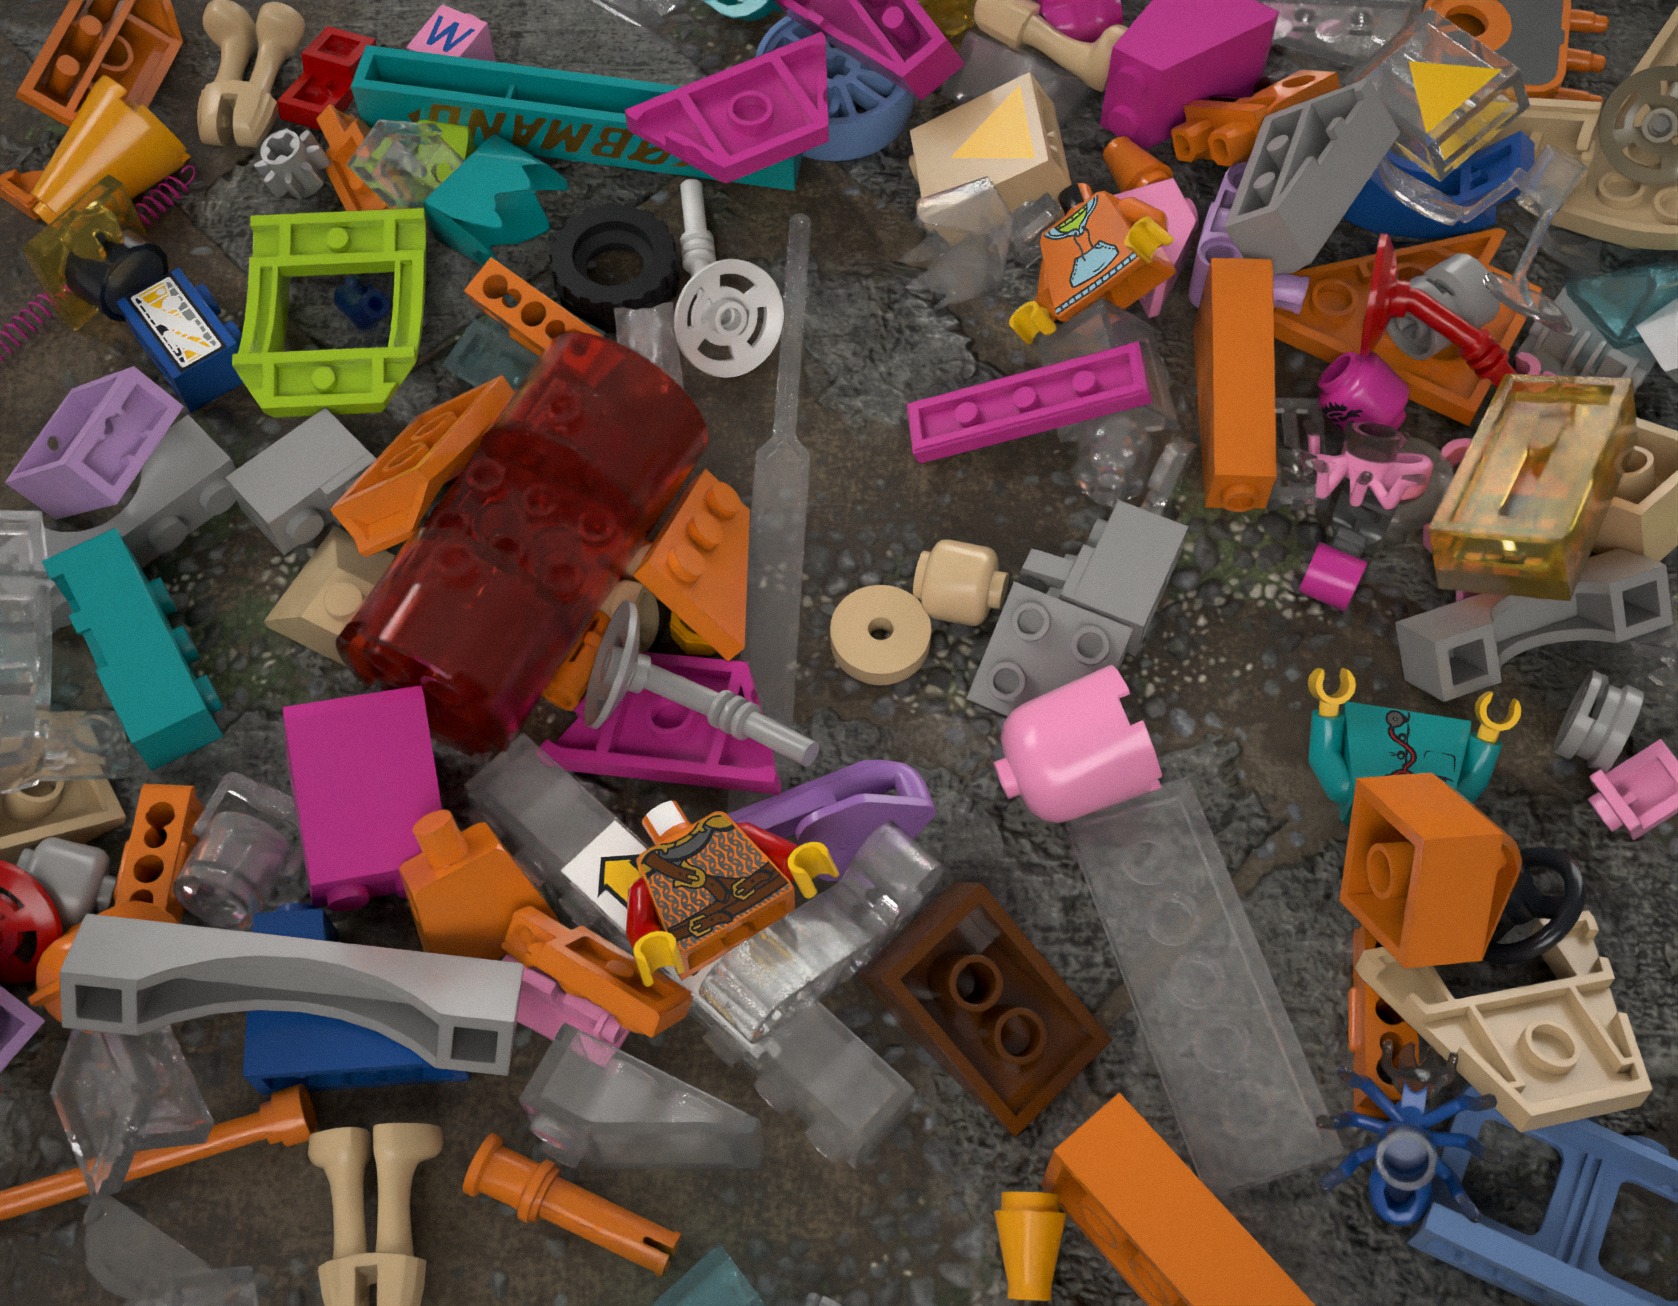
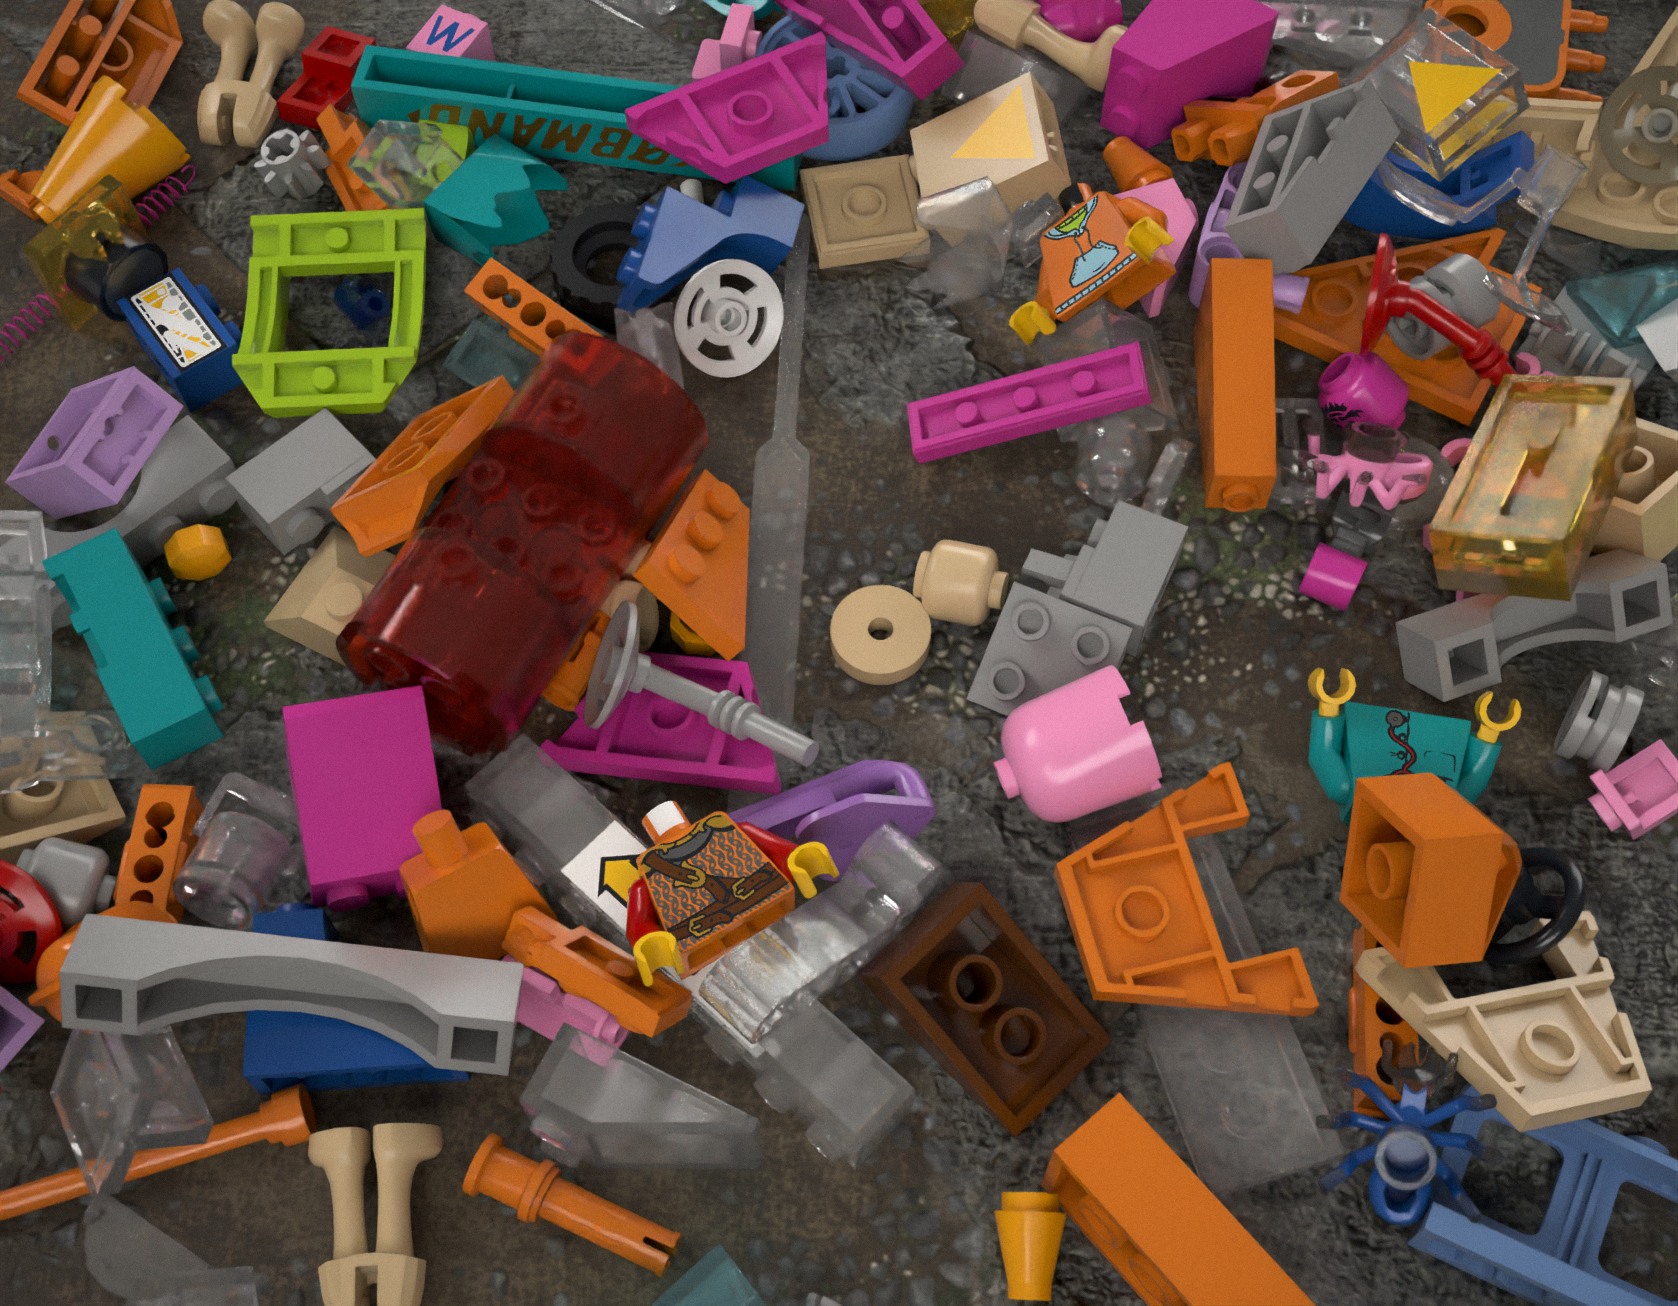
none -> light orange tile [164,524,232,581]
none -> arch [616,175,805,314]
none -> bright pink bracket [692,3,763,83]
none -> tan tile [799,154,930,269]
none -> orange wing [1054,762,1319,1017]

